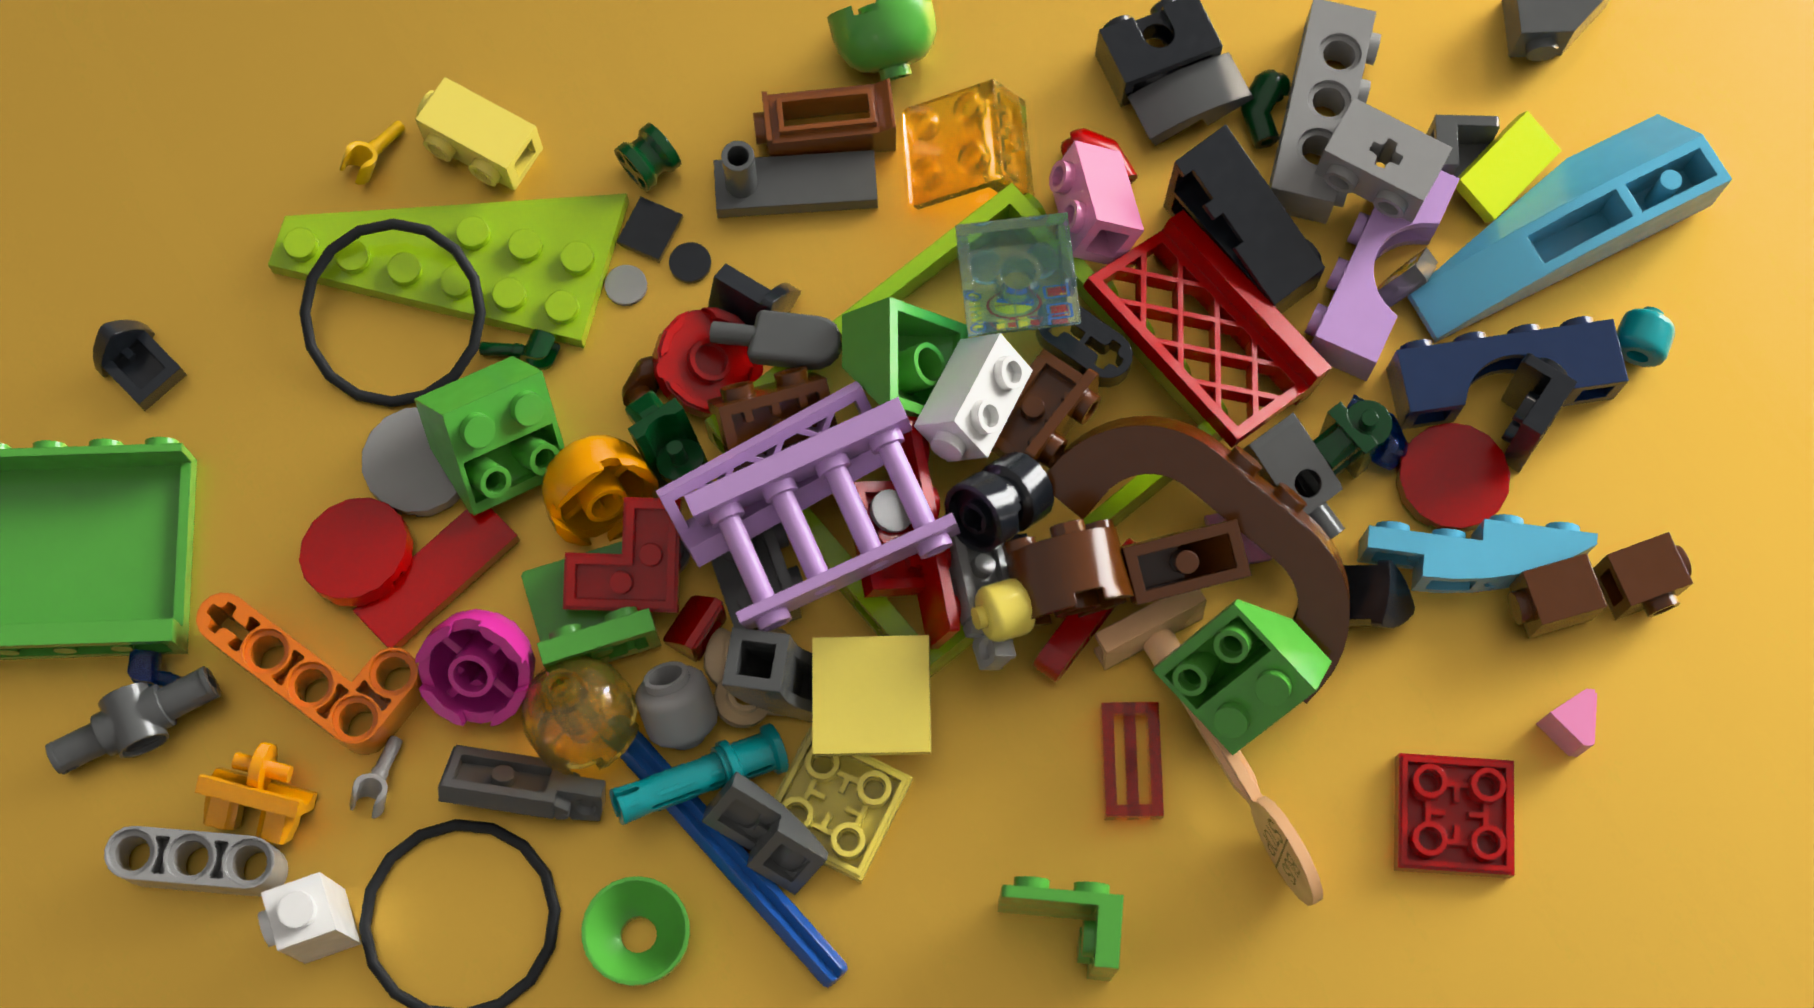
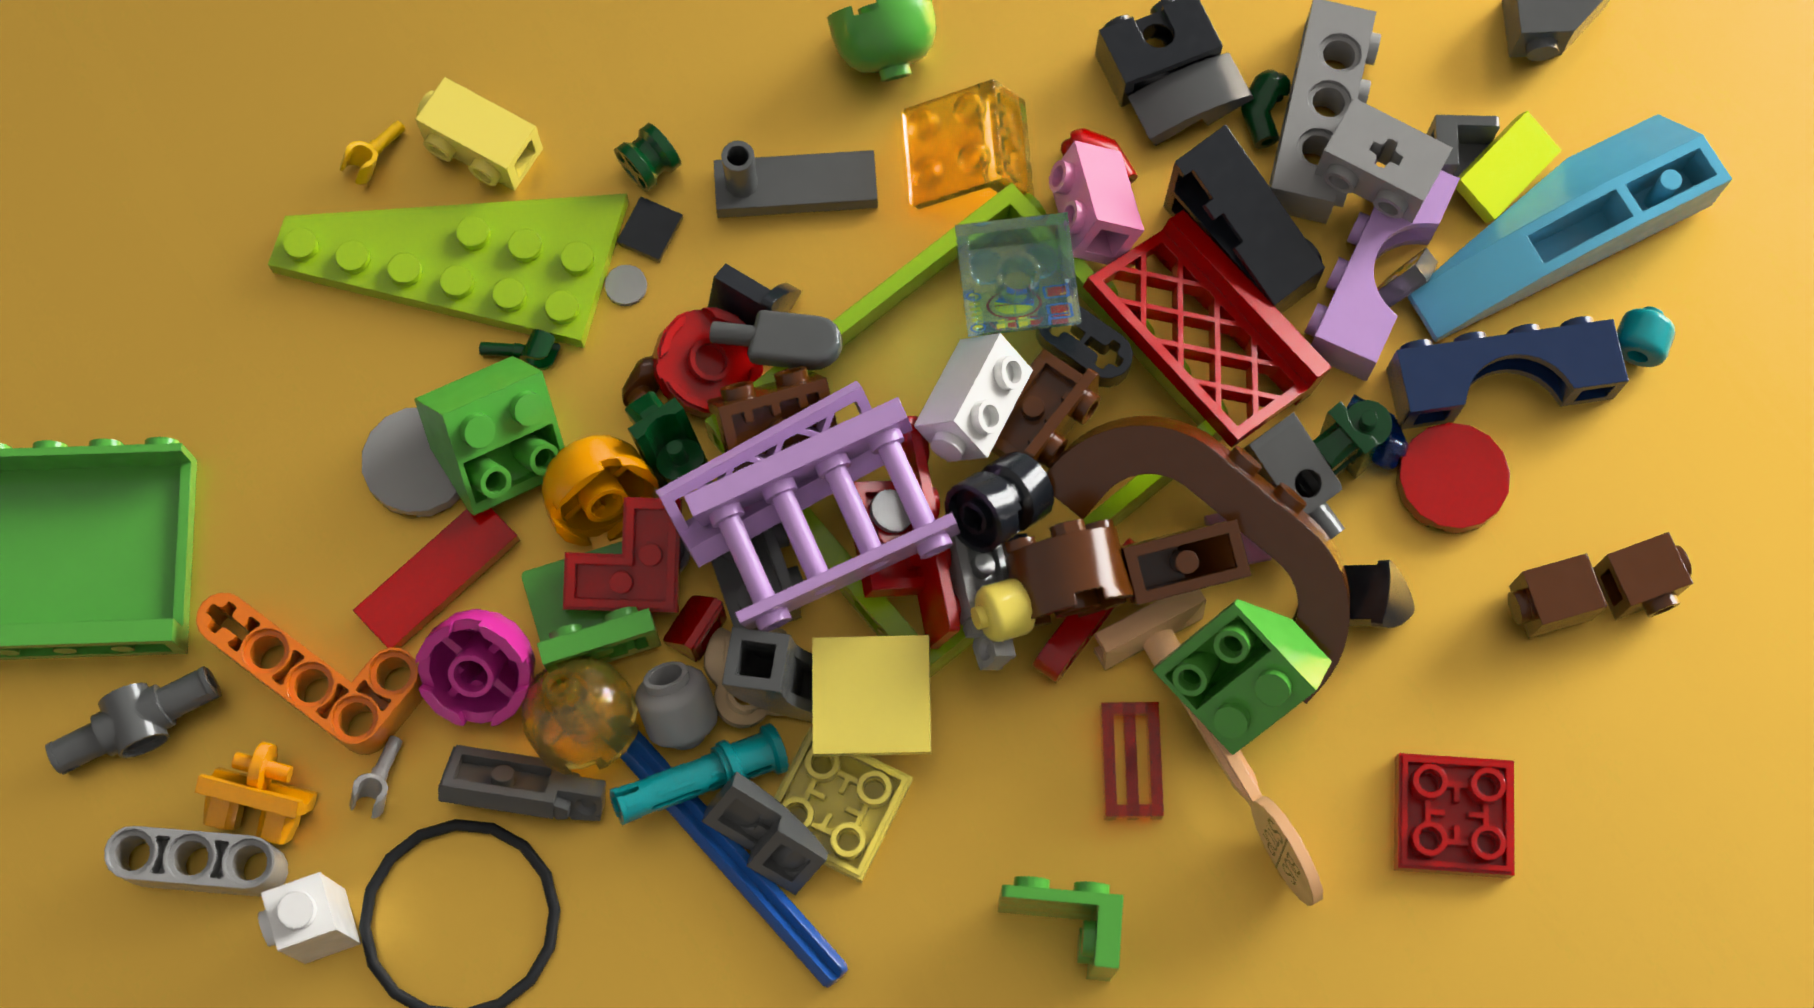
black tile [93,319,187,411] -> none
clear blue hand [127,650,182,687] -> none
black piece [299,218,486,407] -> none
red tile [299,497,414,607] -> none
bright green piece [581,876,690,986] -> none
black piece [669,242,711,283] -> none
dark orange window [753,79,896,157] -> none
bright green slope [842,297,968,417] -> none
medium azure slope [1357,514,1598,593] -> none
black bracket [1501,353,1577,472] -> none
bright pink slope [1536,688,1597,757] -> none

